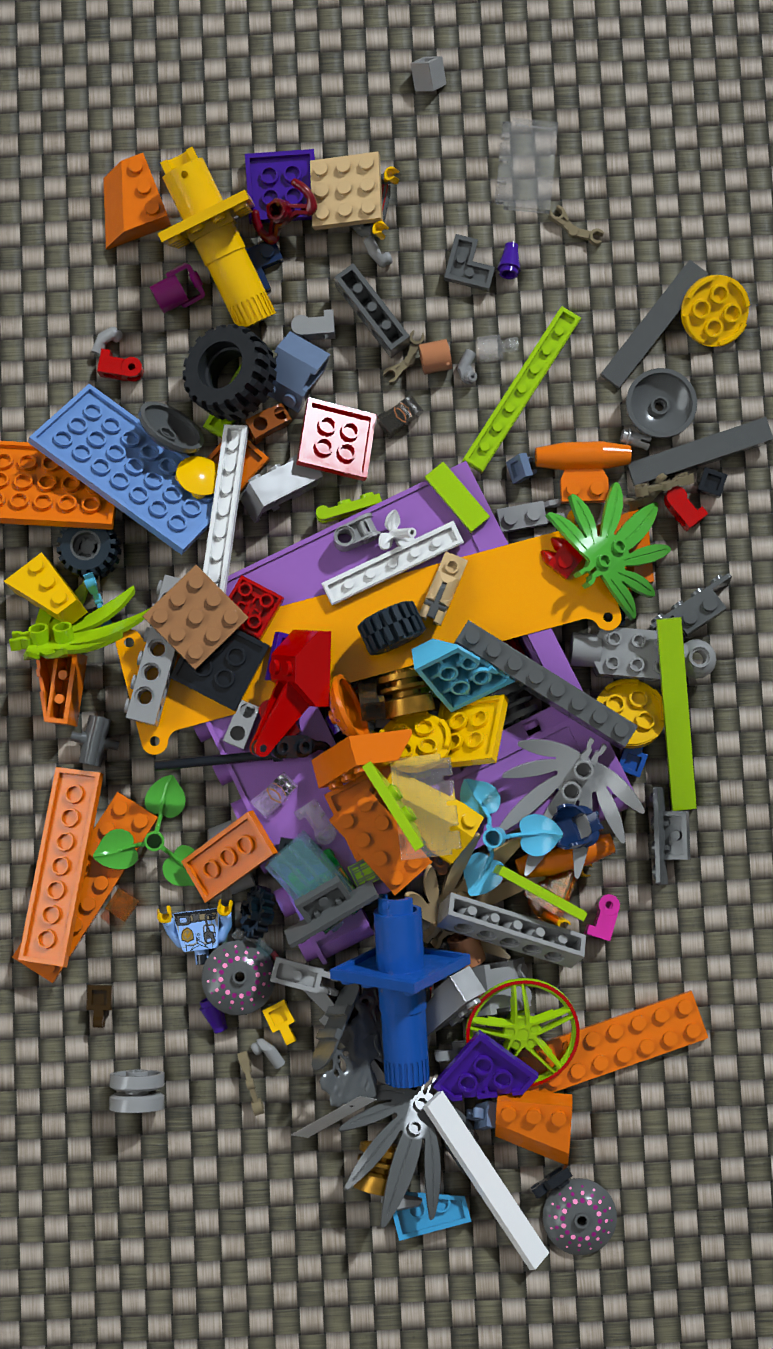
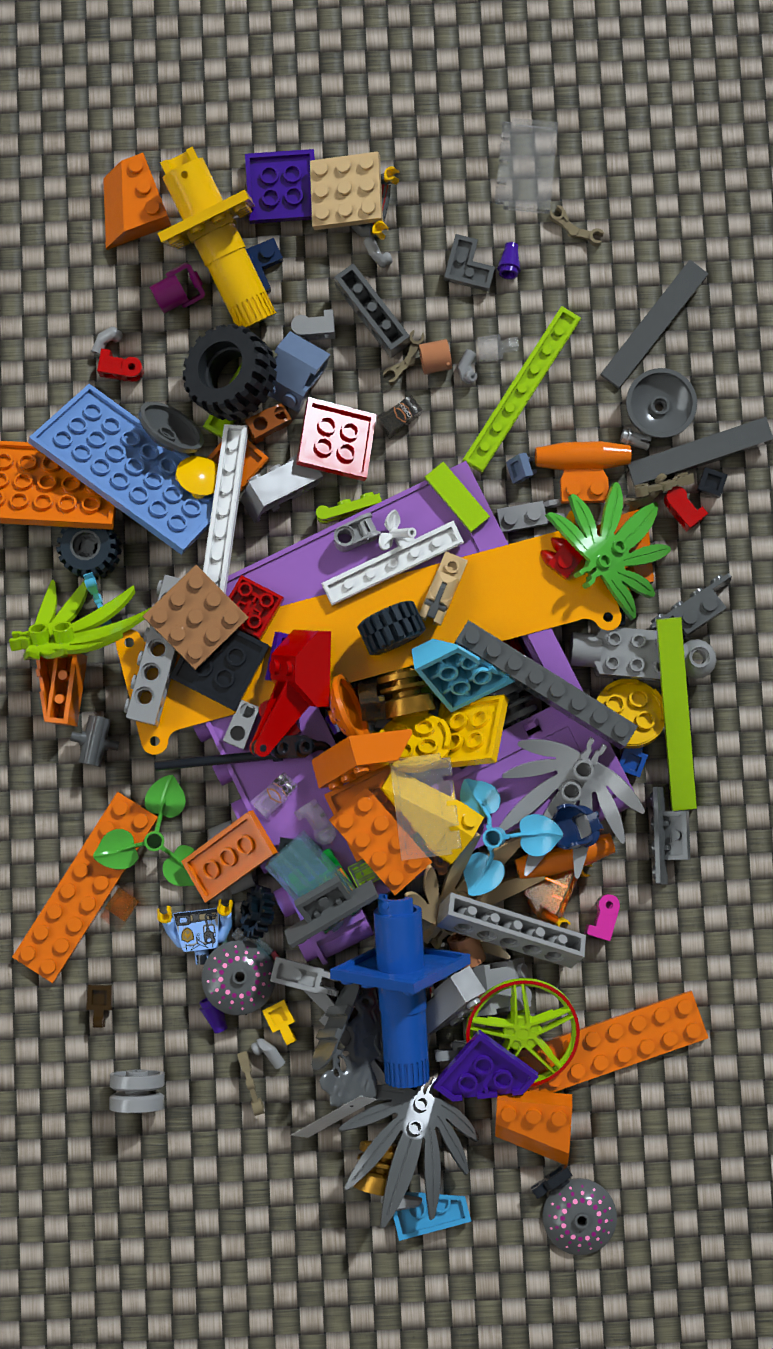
yellow wedge [3,552,88,624] -> none
orange plate [18,767,104,968] -> none
dark red piece [251,178,318,245] -> none
lime wing [362,761,424,851] -> none
light grey panel [410,56,446,91] -> none
white tile [422,1091,549,1270] -> none
sand blue tile [466,1101,497,1131] -> none
lime tile [493,864,587,922] -> none
yellow tile [681,275,750,347] -> none

